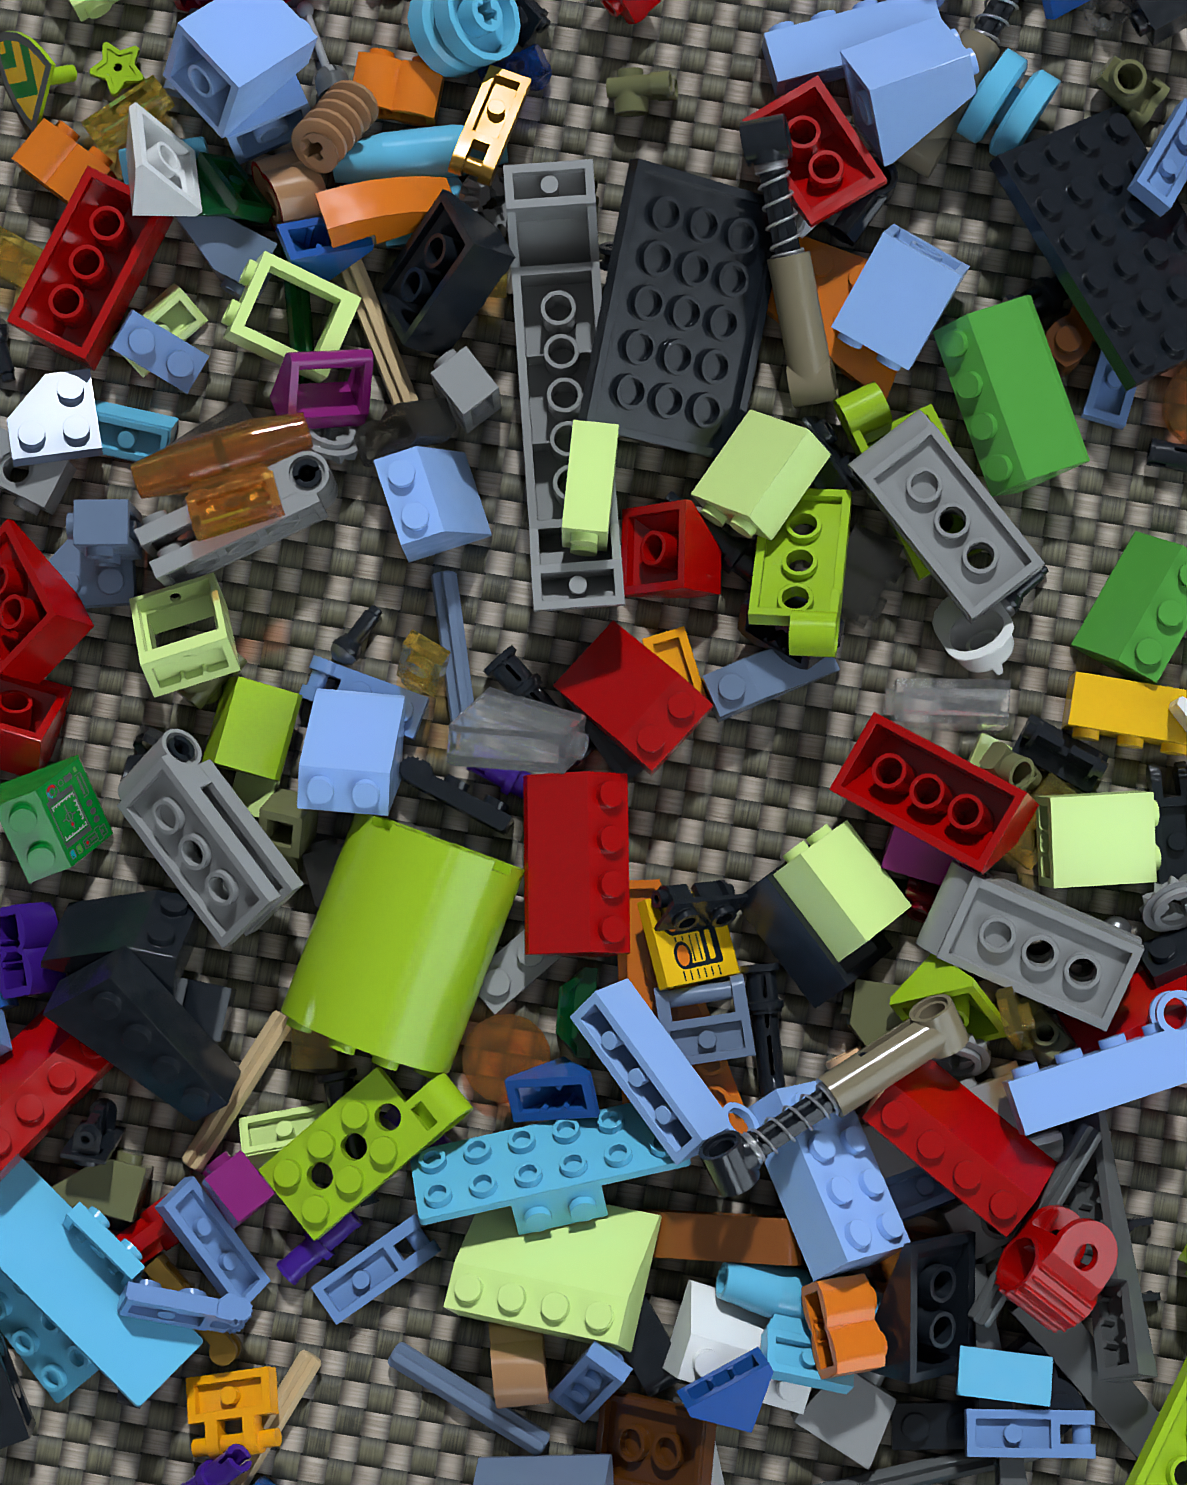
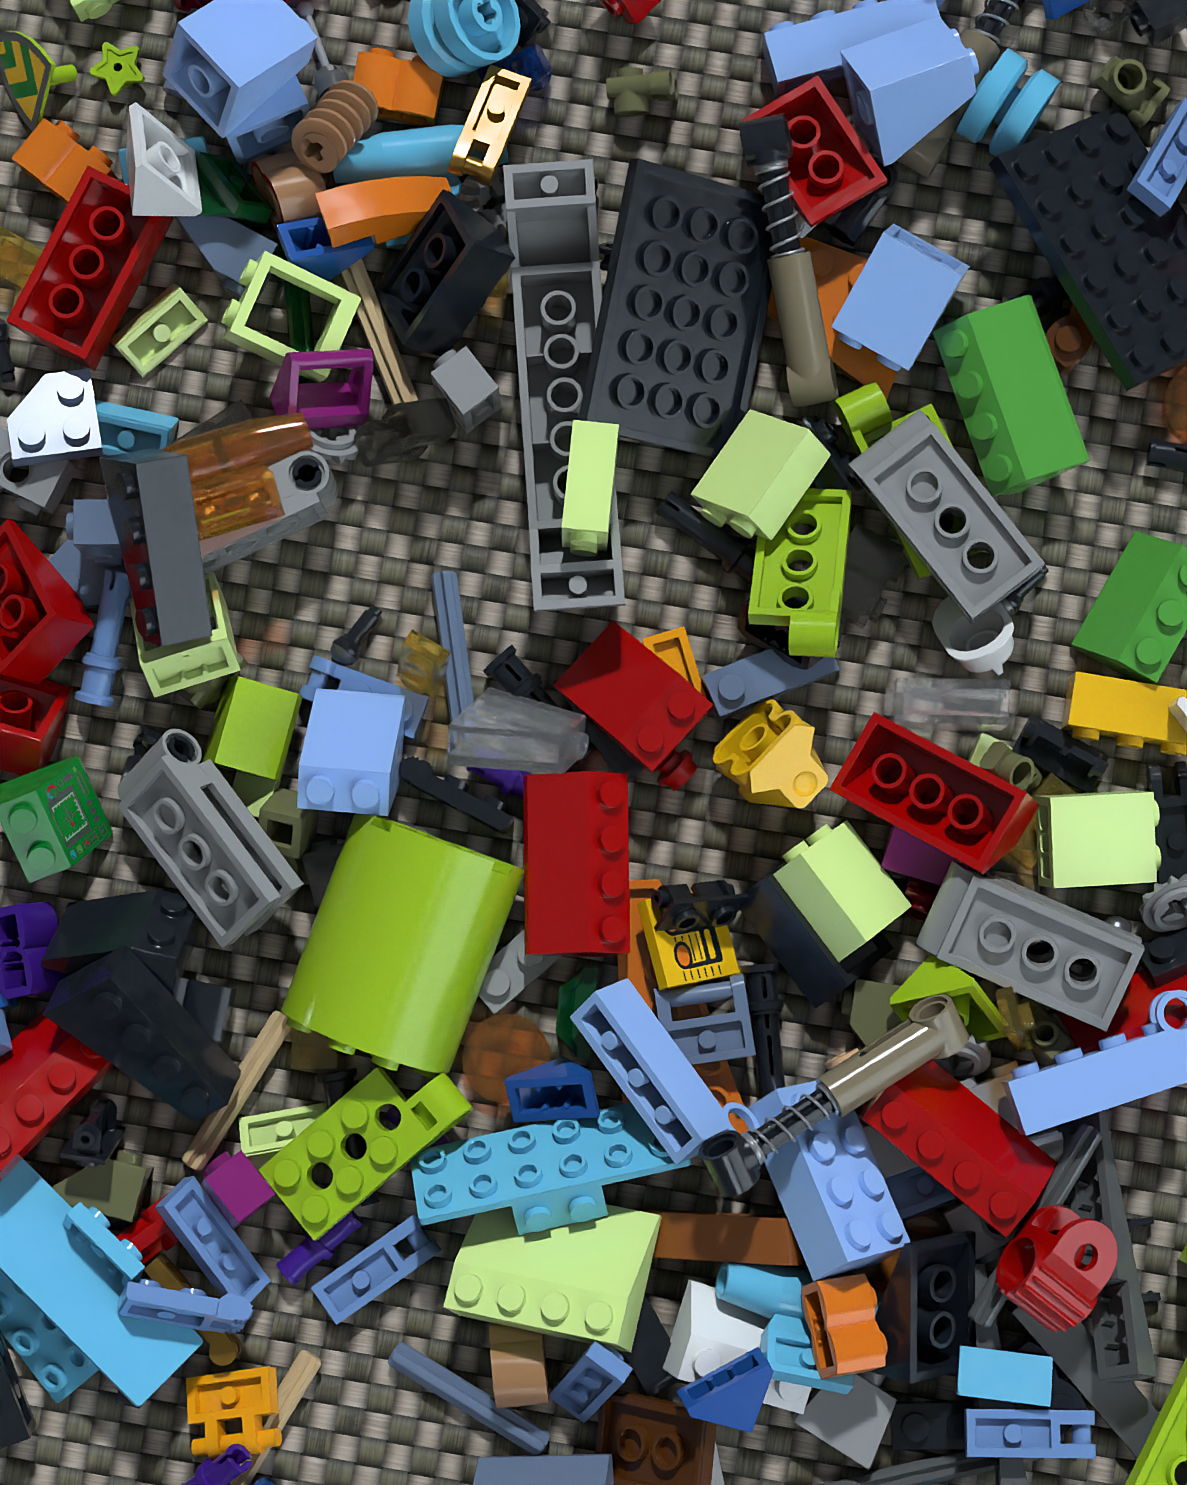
clear yellow plate [81,75,175,153] -> none
medium blue plate [109,309,209,394] -> none
light blue slope [374,446,492,563] -> none
red slope [621,499,722,599] -> none
medium blue plate [1080,349,1137,430] -> none
none -> medium blue pin [74,569,130,707]
none -> black wedge [99,449,212,647]
none -> red plate [657,749,697,791]
none -> yellow piece [713,699,828,808]

